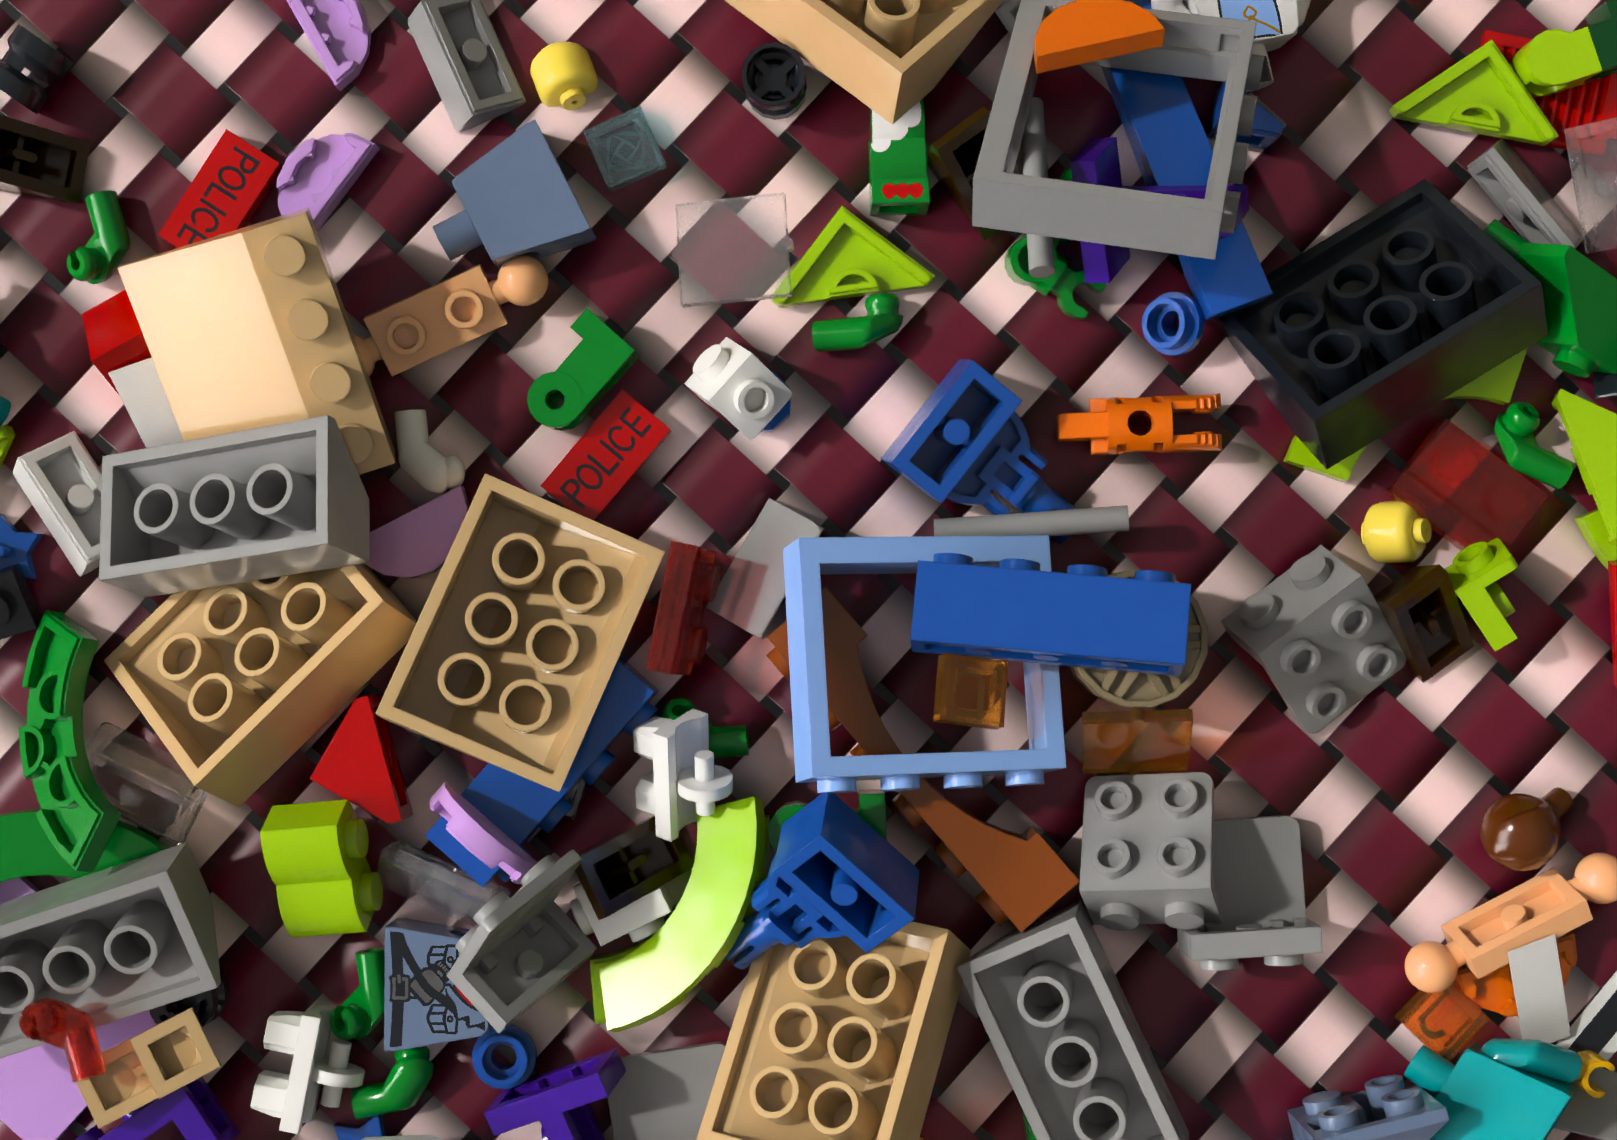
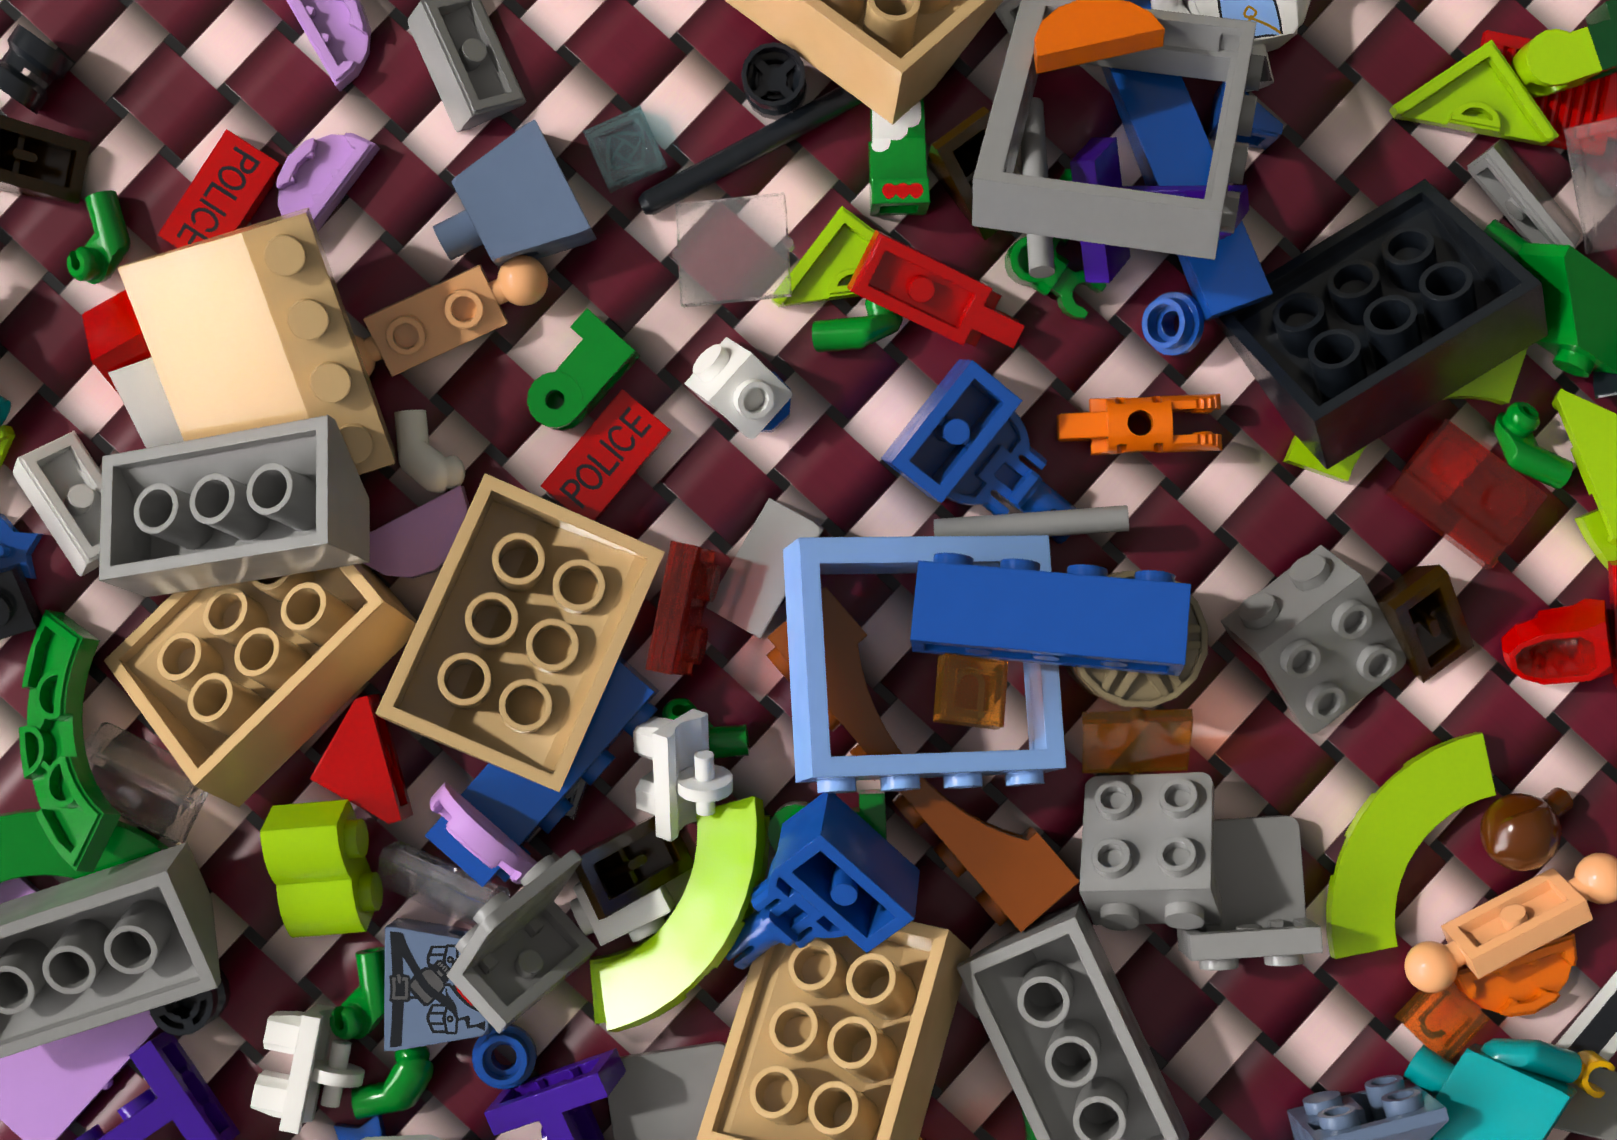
clear red arm [19,998,106,1083] -> none
tan slope [70,1007,221,1129] -> none
light yellow piece [530,41,599,110] -> none
light yellow piece [1361,500,1432,563] -> none
lime bracket [1445,538,1518,652] -> none
white sticker [1507,934,1571,1044] -> none
none -> black bar [638,86,862,215]
none -> red hinge [847,230,1025,349]
none -> lime tile [1326,732,1496,959]
none -> red rock [1501,598,1613,685]

